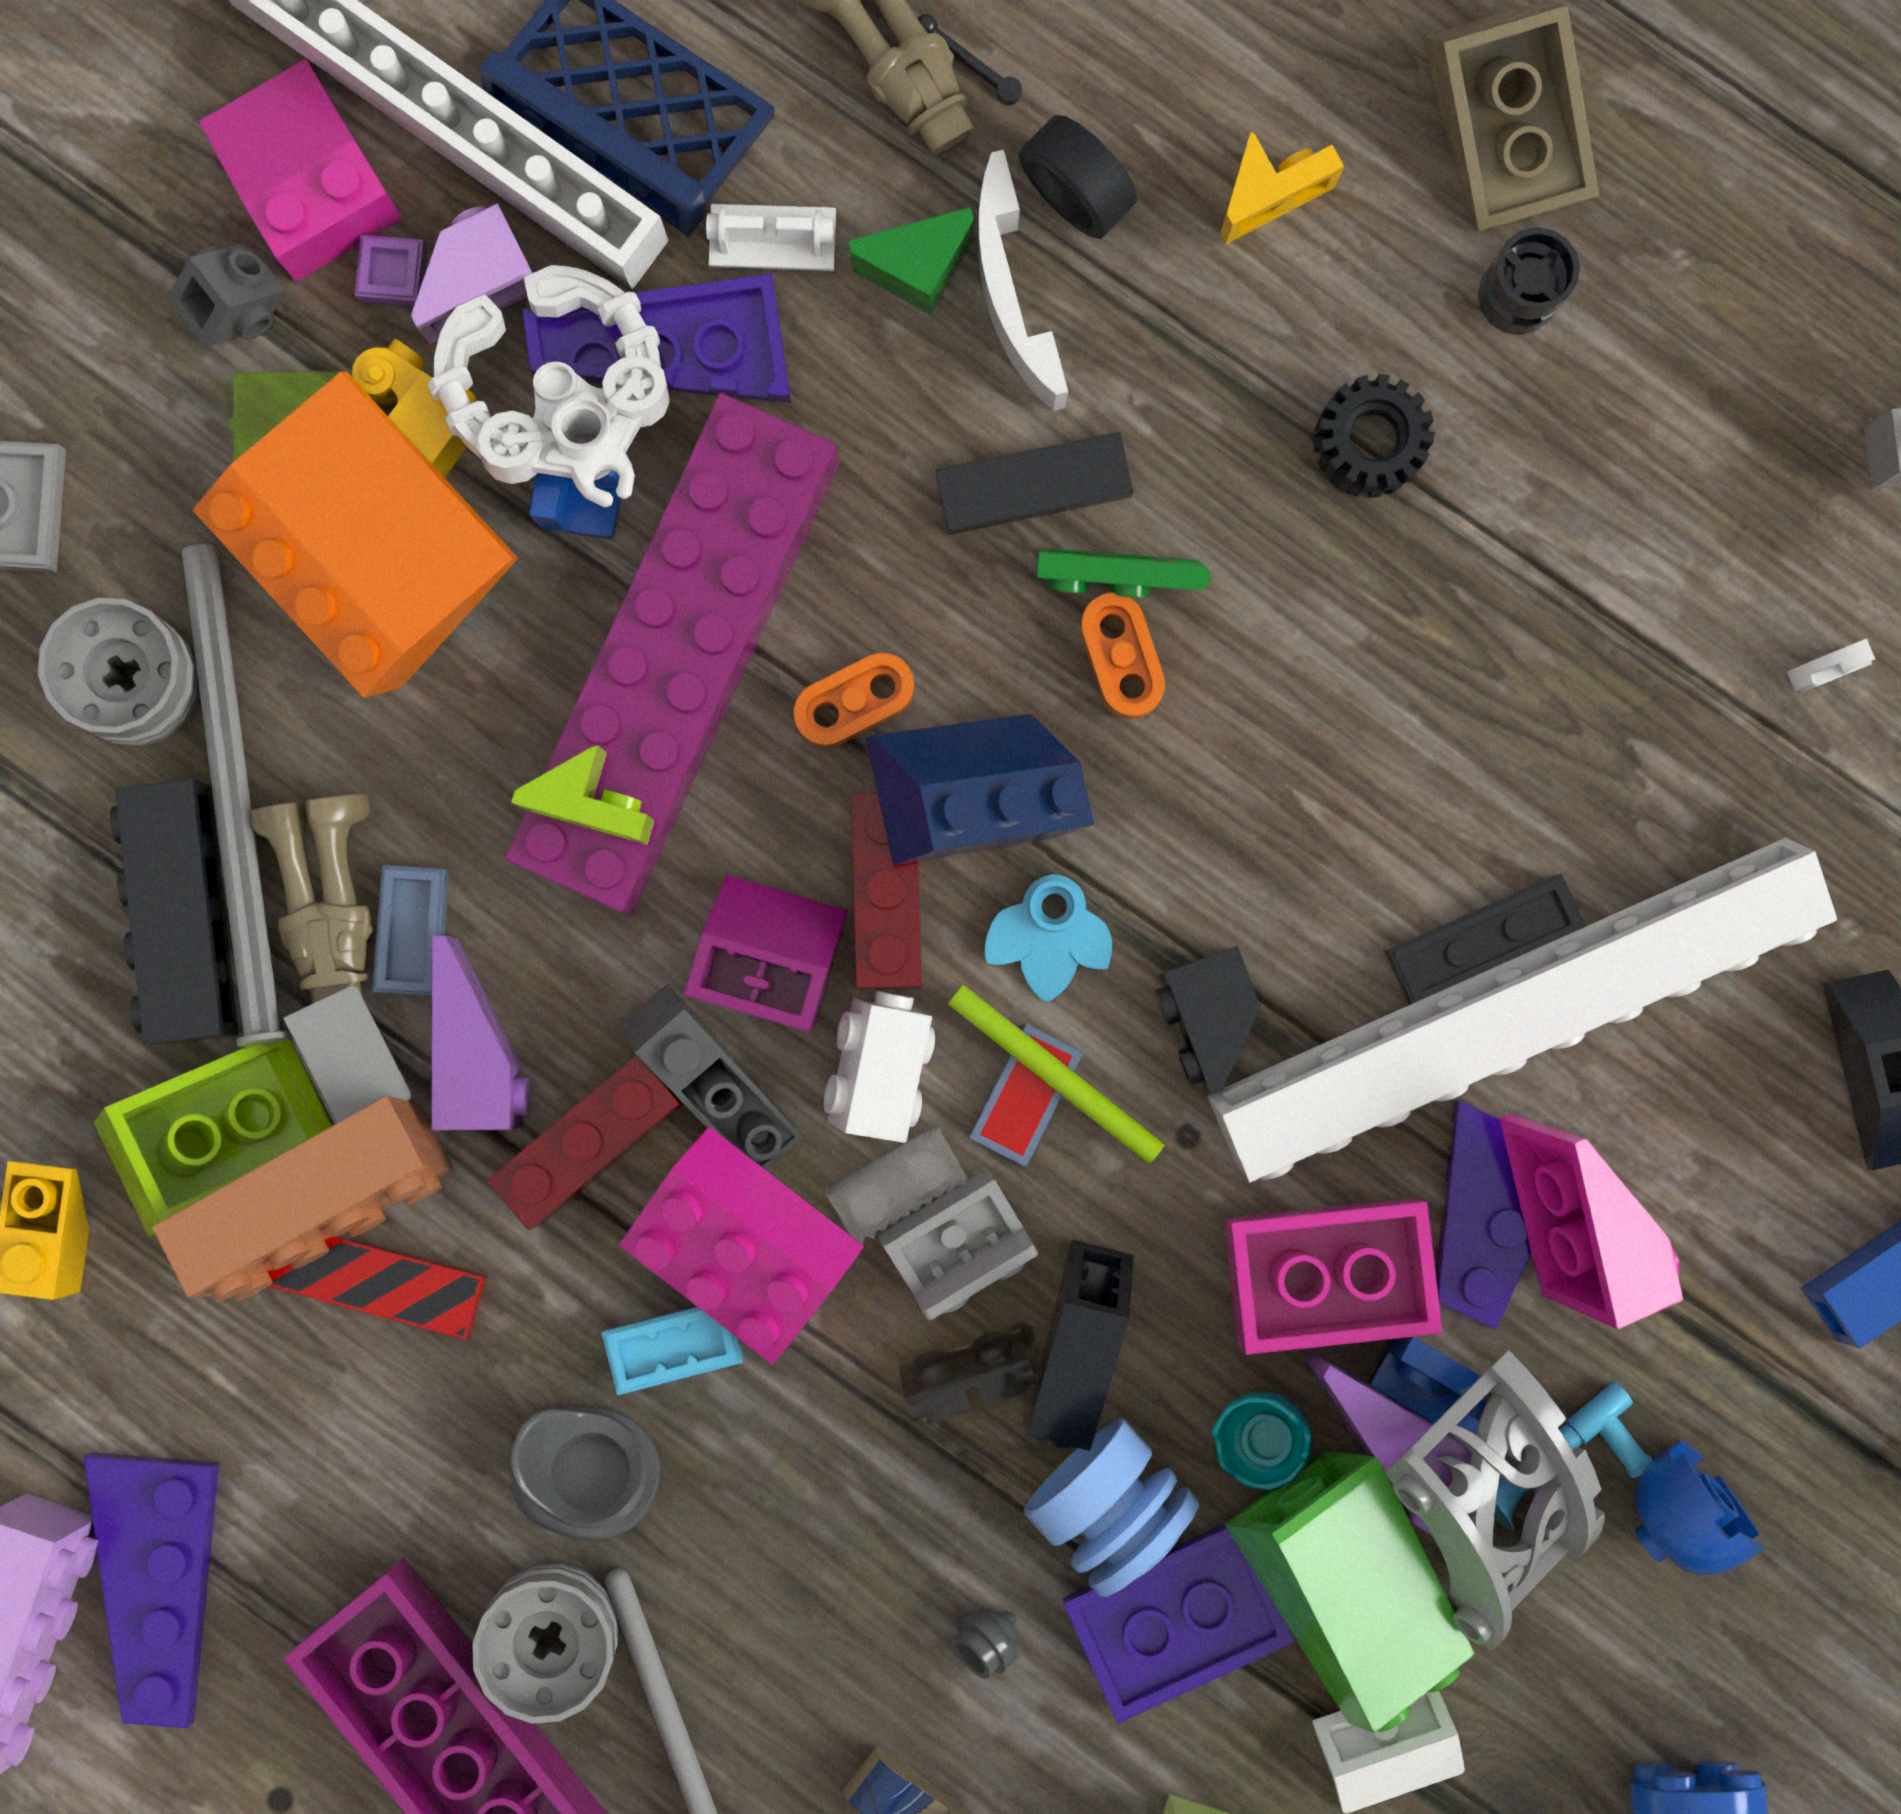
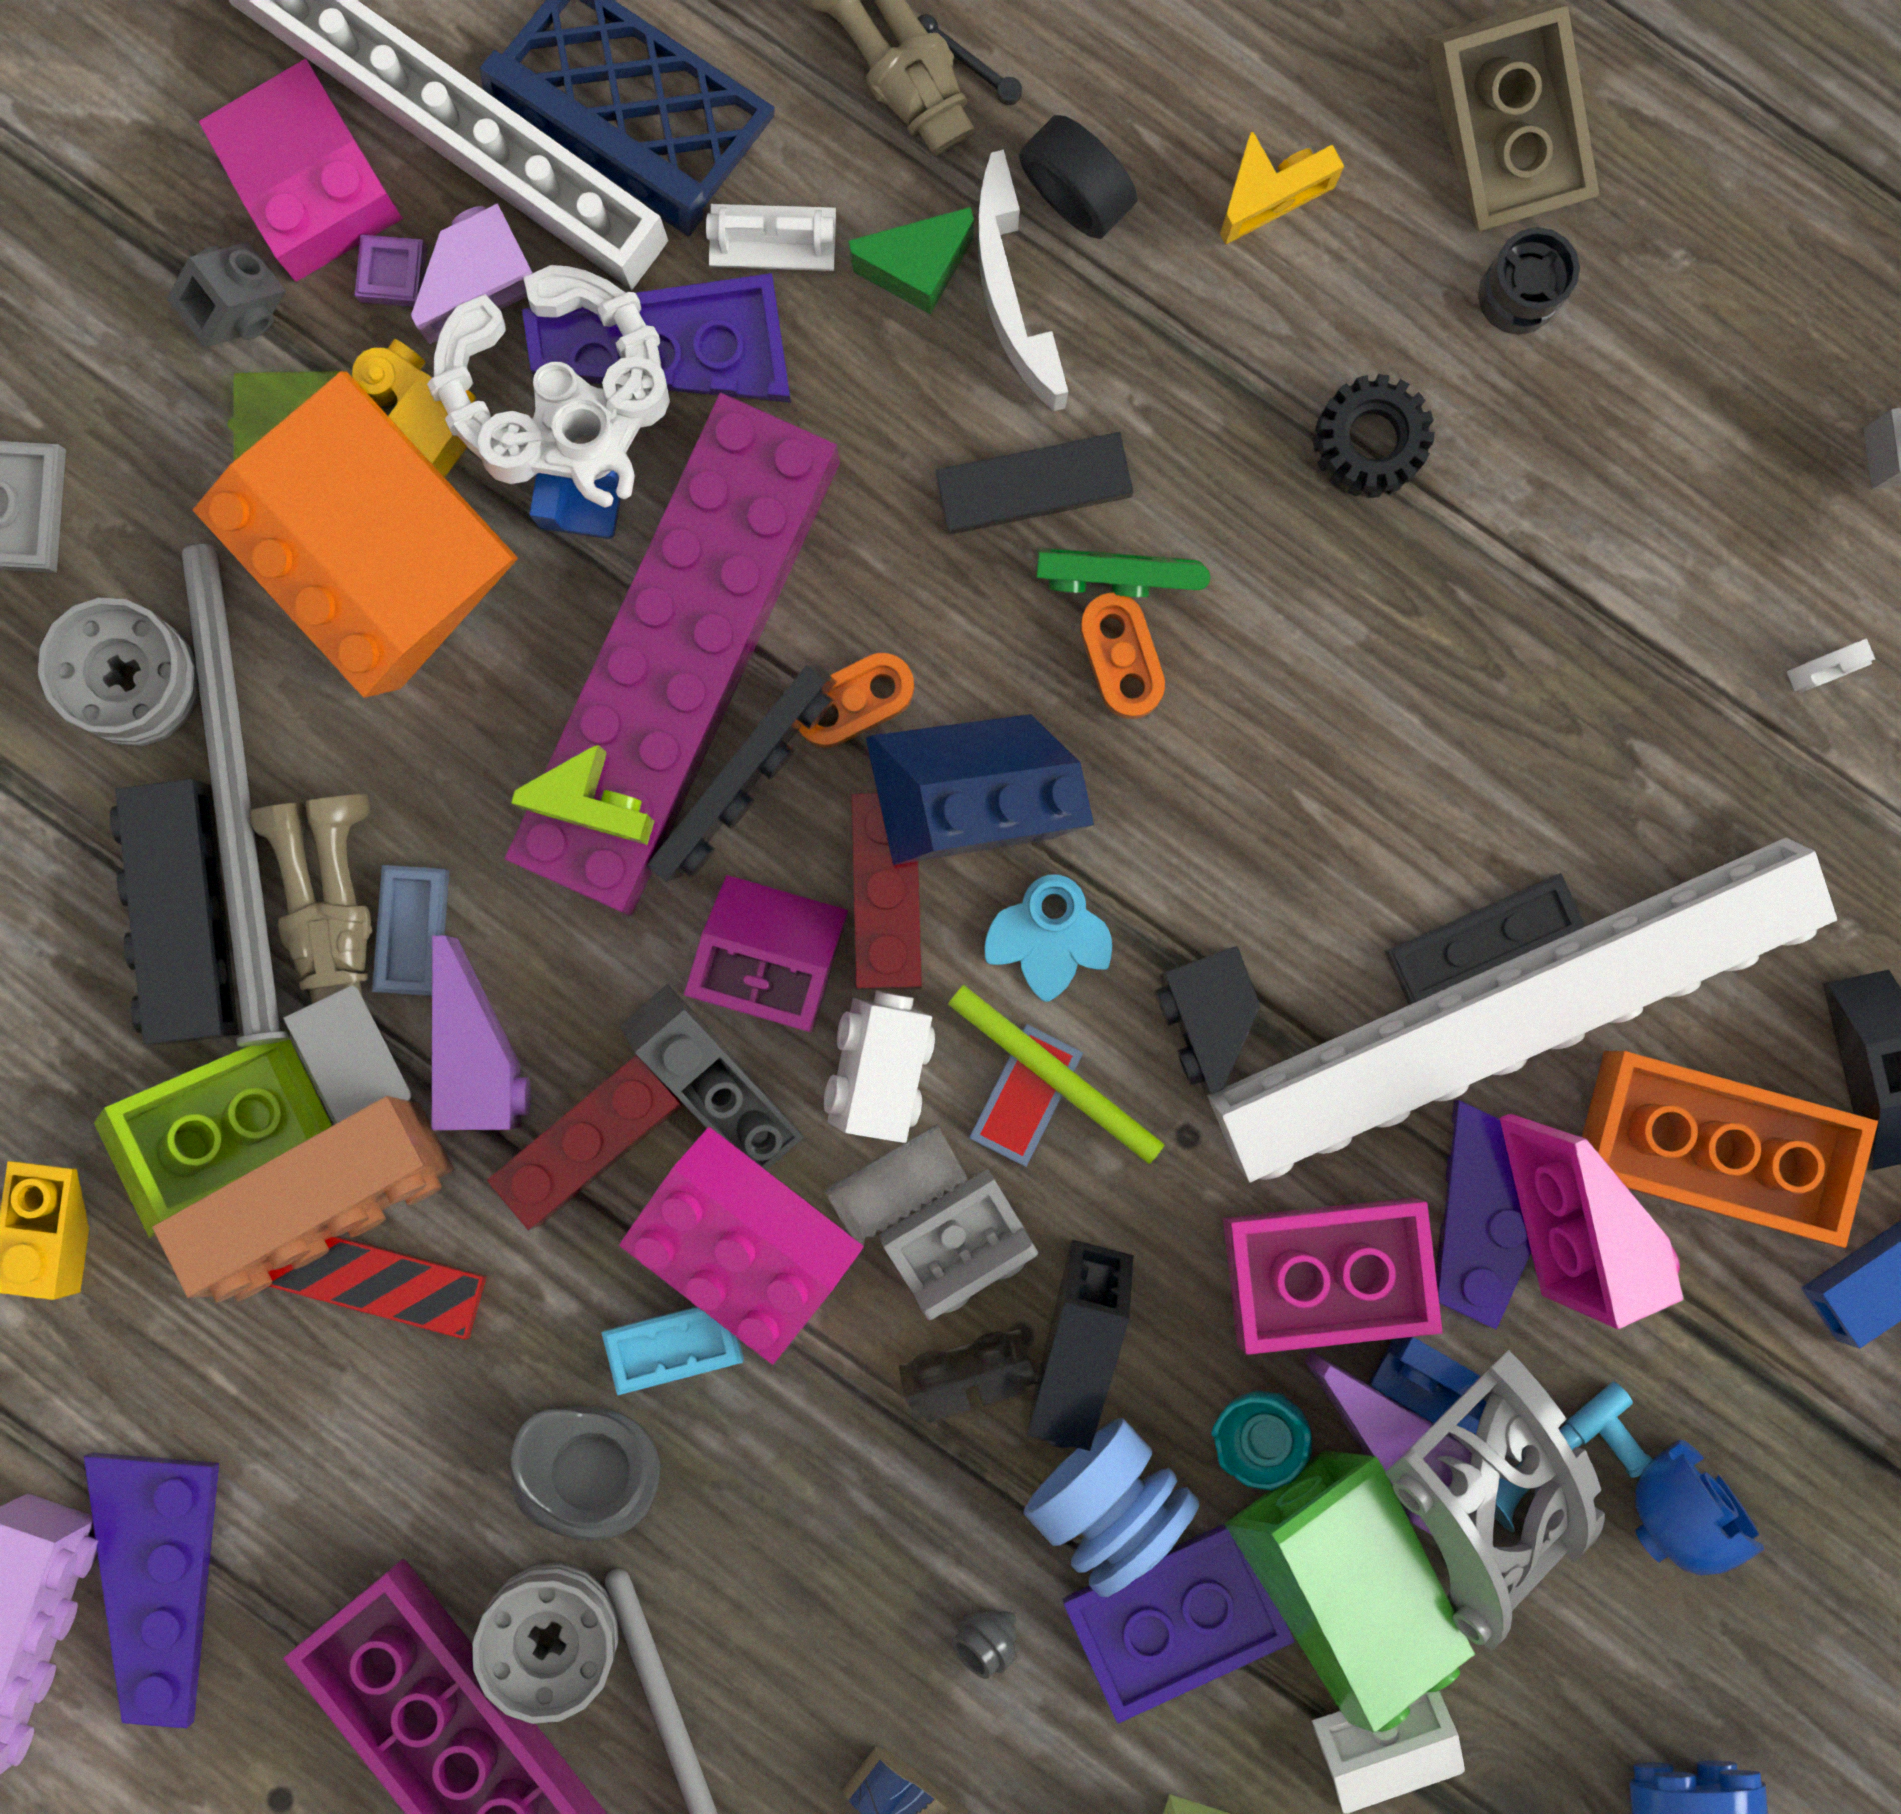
none -> black plate [646,665,837,882]
none -> orange brick [1582,1051,1878,1248]

